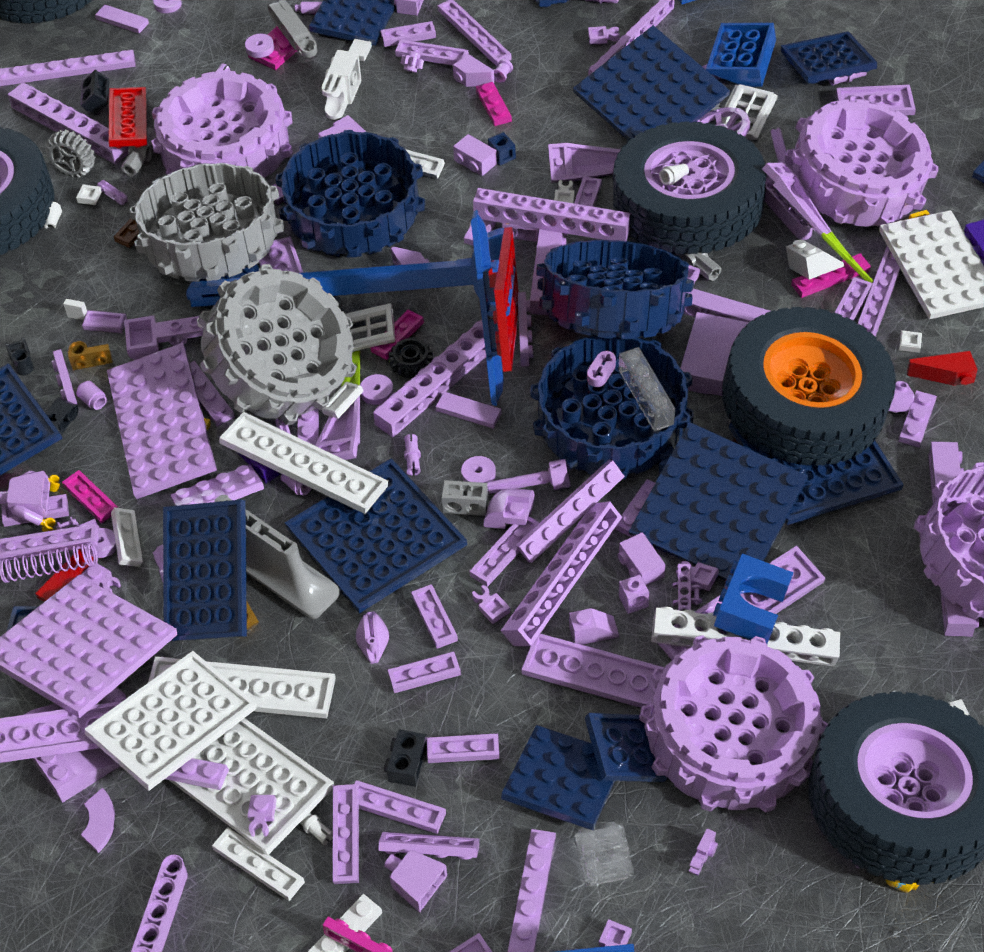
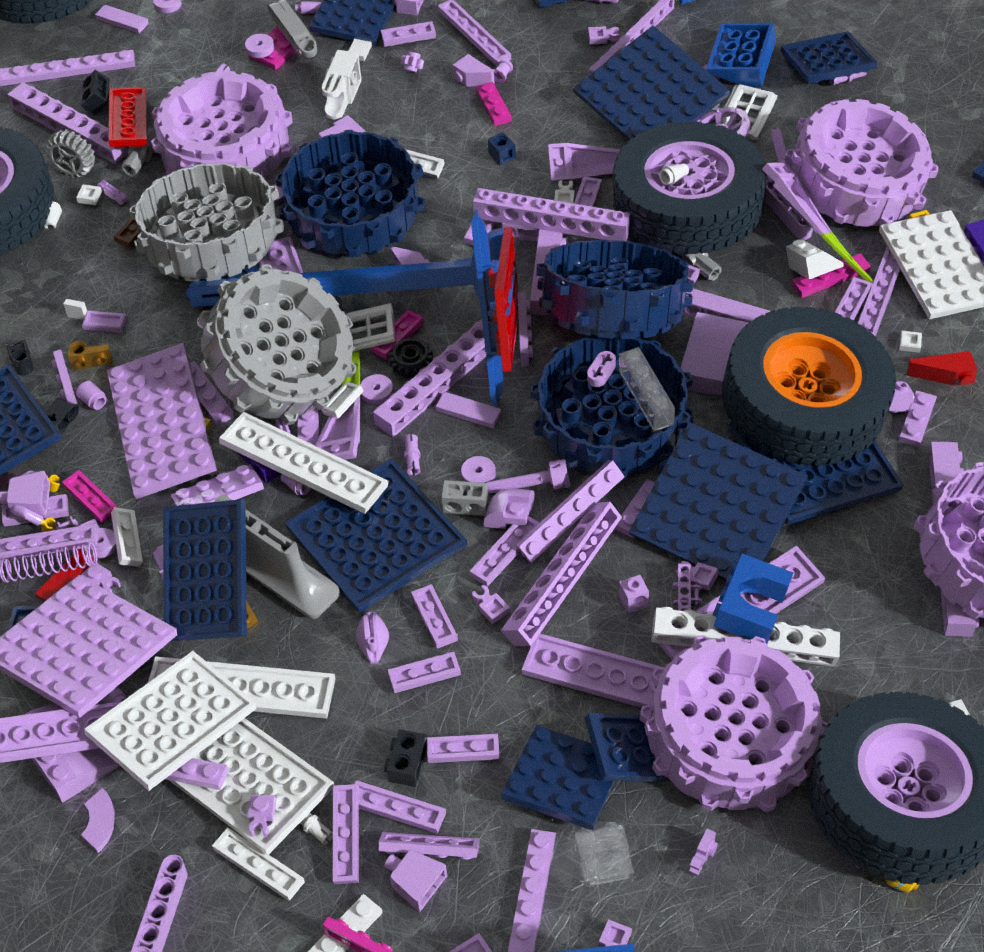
lavender plate [124,316,203,360] -> none
lavender plate [395,40,469,65] -> none
lavender brick [453,134,497,176] -> none
lavender slope [569,608,619,645] -> none
lavender brick [618,532,665,585] -> none
lavender plate [835,85,916,115] -> none

